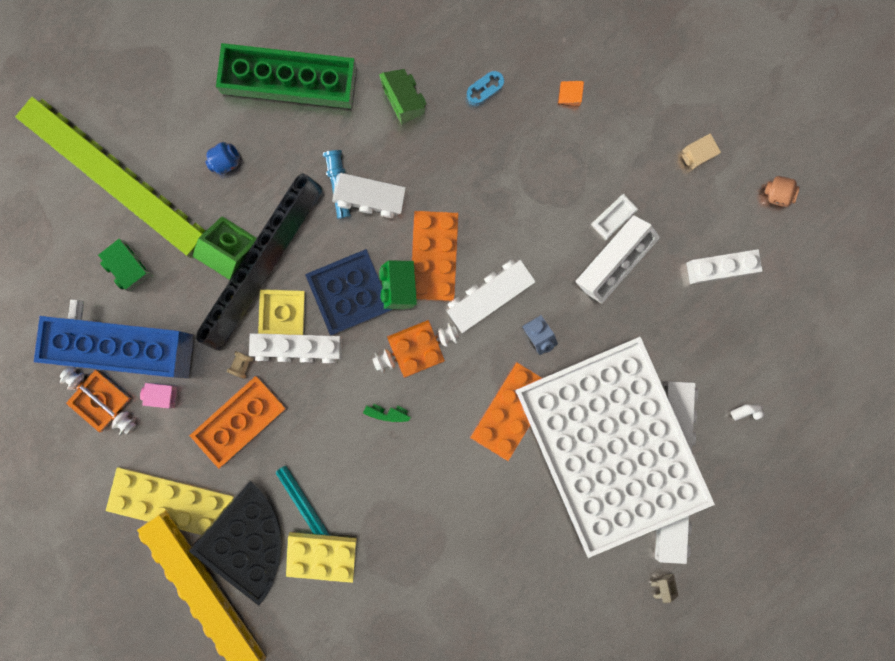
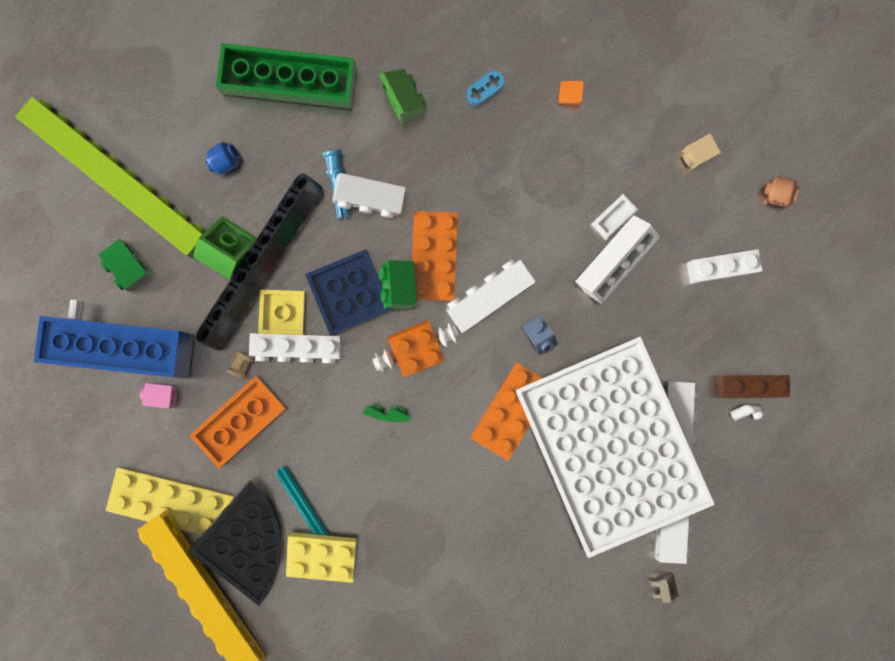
orange plate [60,367,136,436] -> none
none -> reddish brown brick [716,375,790,398]

